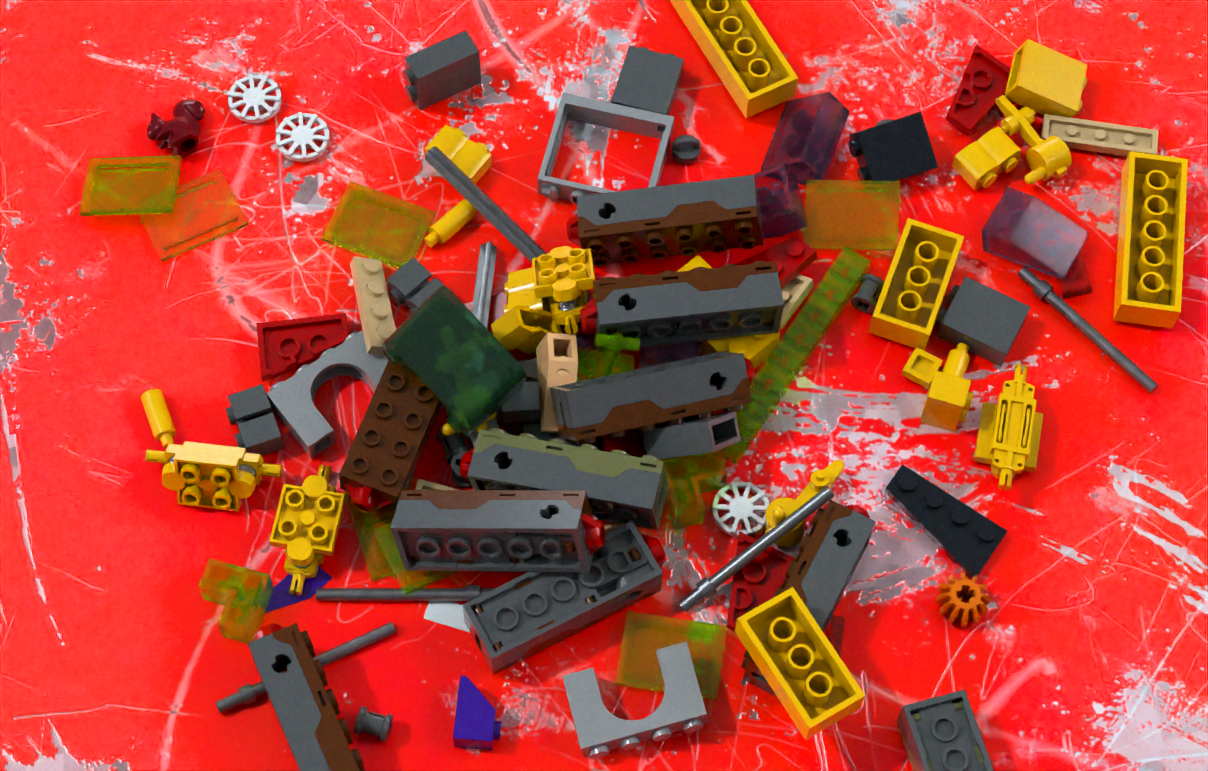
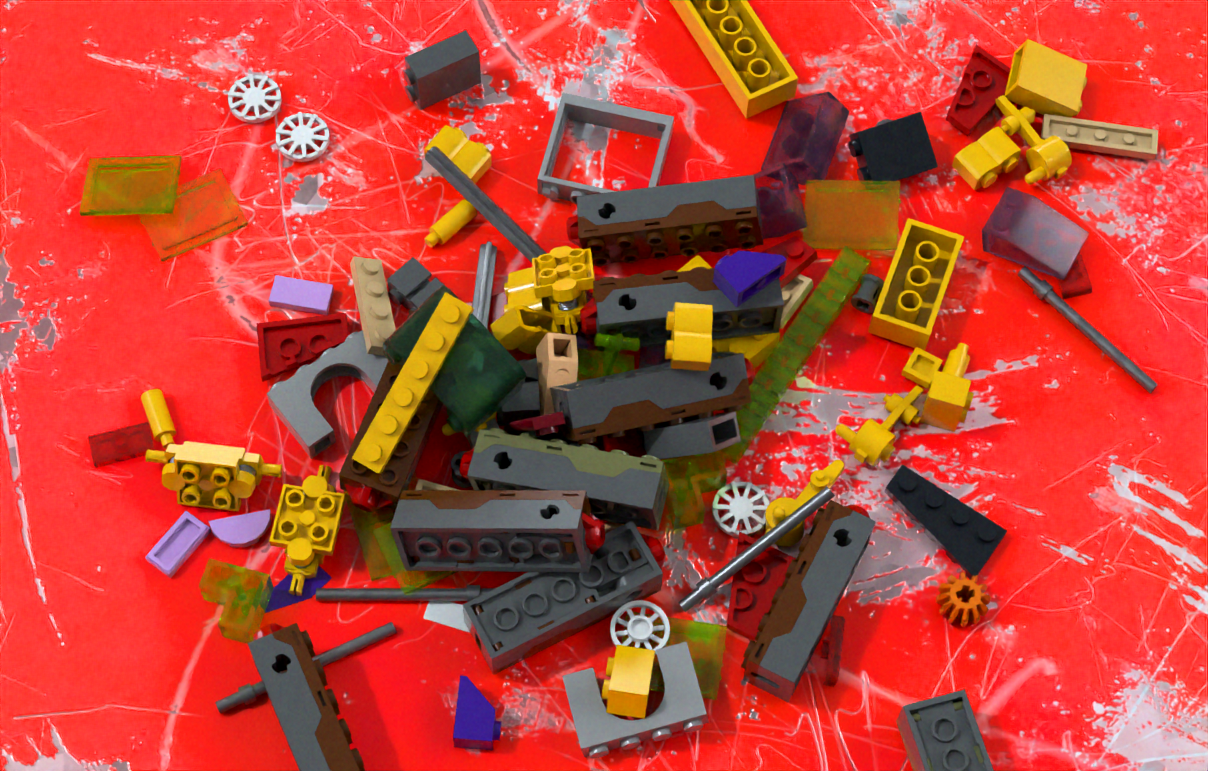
dark red animal [147,99,205,161] -> none
dark grey piece [225,384,285,456] -> none
piece [321,181,436,268] -> none
dark grey bush [354,706,394,743] -> none
dark grey bush [436,429,471,465] -> none
dark grey brick [611,45,684,116] -> none
dark grey tile [672,135,701,164] -> none
yellow brick [735,587,866,740] -> none
dark grey brick [935,276,1030,367] -> none
yellow piece [973,364,1043,491] -> none
yellow brick [1113,151,1188,329] -> none
none -> clear red plate [88,422,155,468]
none -> lavender tile [145,511,211,578]
none -> lavender tile [209,509,271,548]
none -> lavender tile [268,275,334,315]
none -> yellow plate [352,292,474,474]
none -> dark red plate [509,411,565,436]
none -> yellow brick [602,645,655,719]
none -> white wheel [610,600,670,656]
none -> yellow brick [665,302,713,371]
none -> dark purple slope [713,250,787,308]
none -> yellow piece [835,385,924,467]

